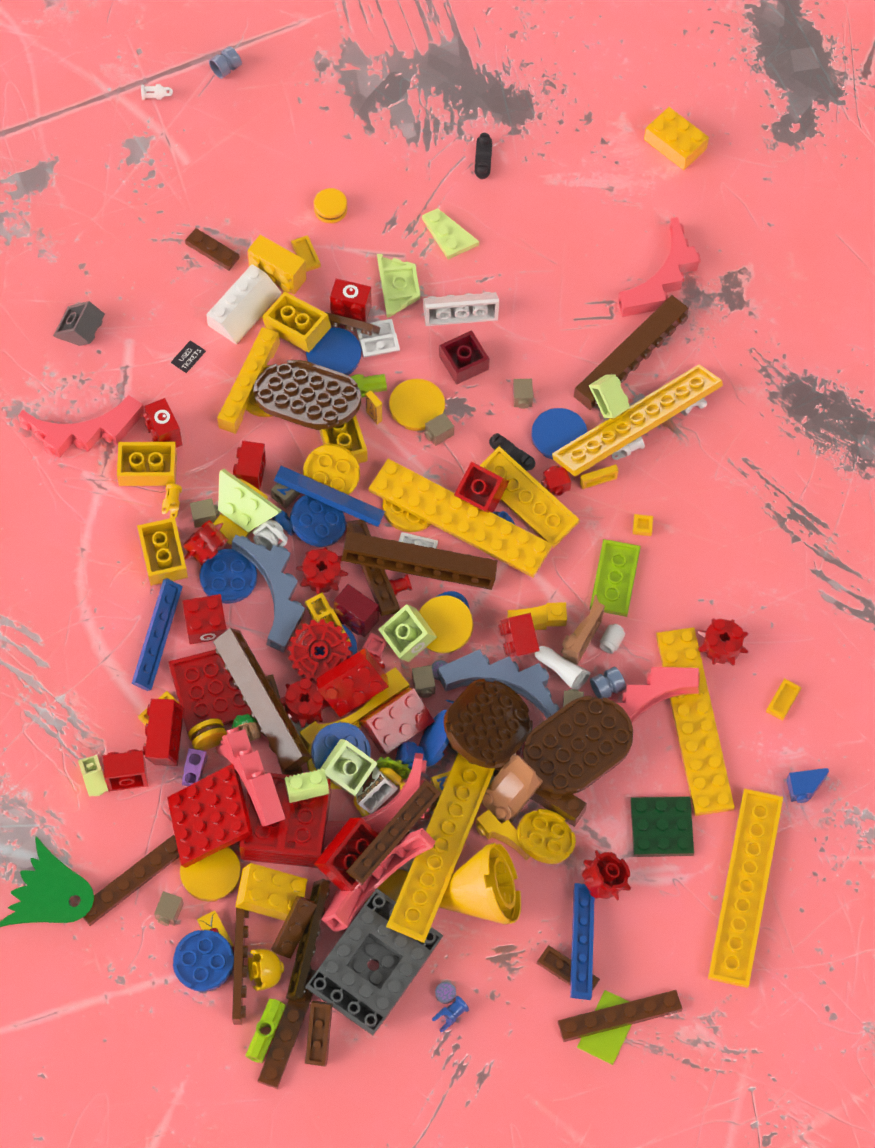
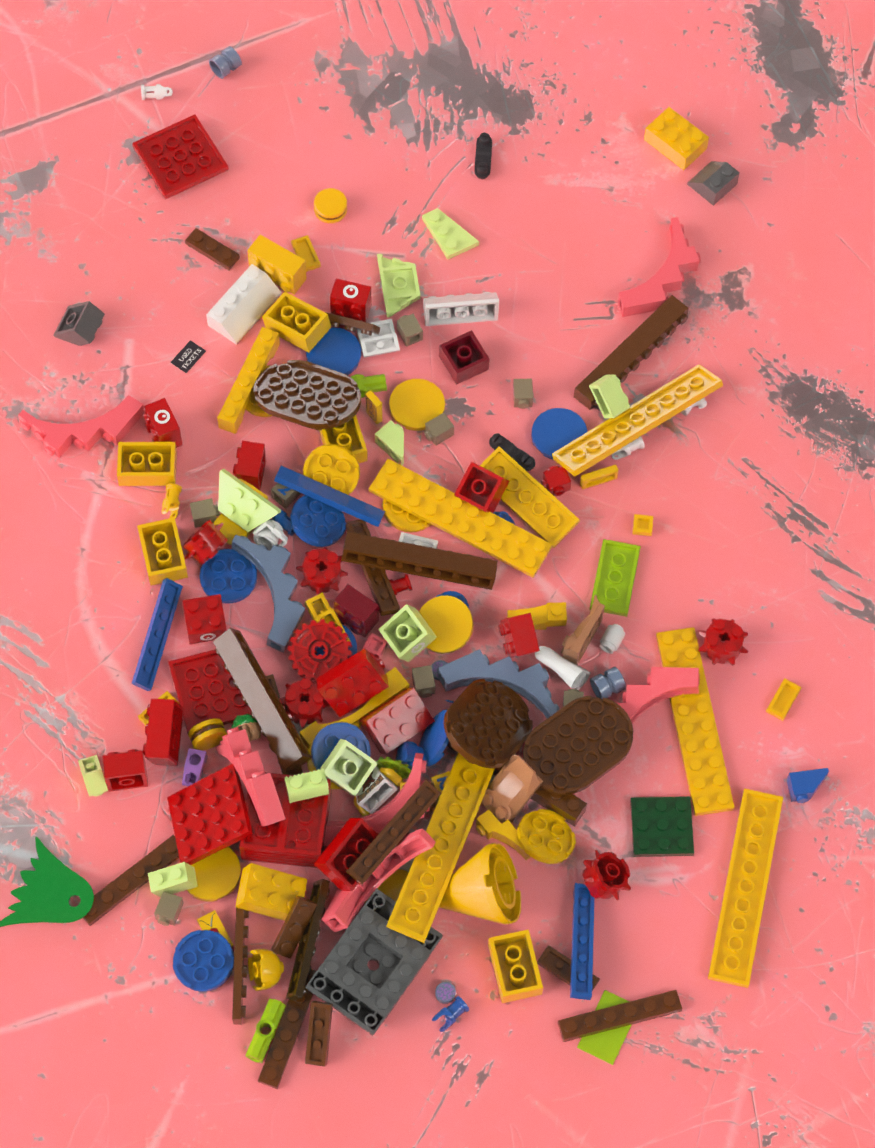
none -> red plate [132,114,229,199]
none -> yellowish green brick [148,862,198,897]
none -> yellowish green slope [375,420,404,465]
none -> dark tan brick [397,313,423,347]
none -> yellow brick [488,929,543,1003]
none -> dark grey slope [687,161,740,206]

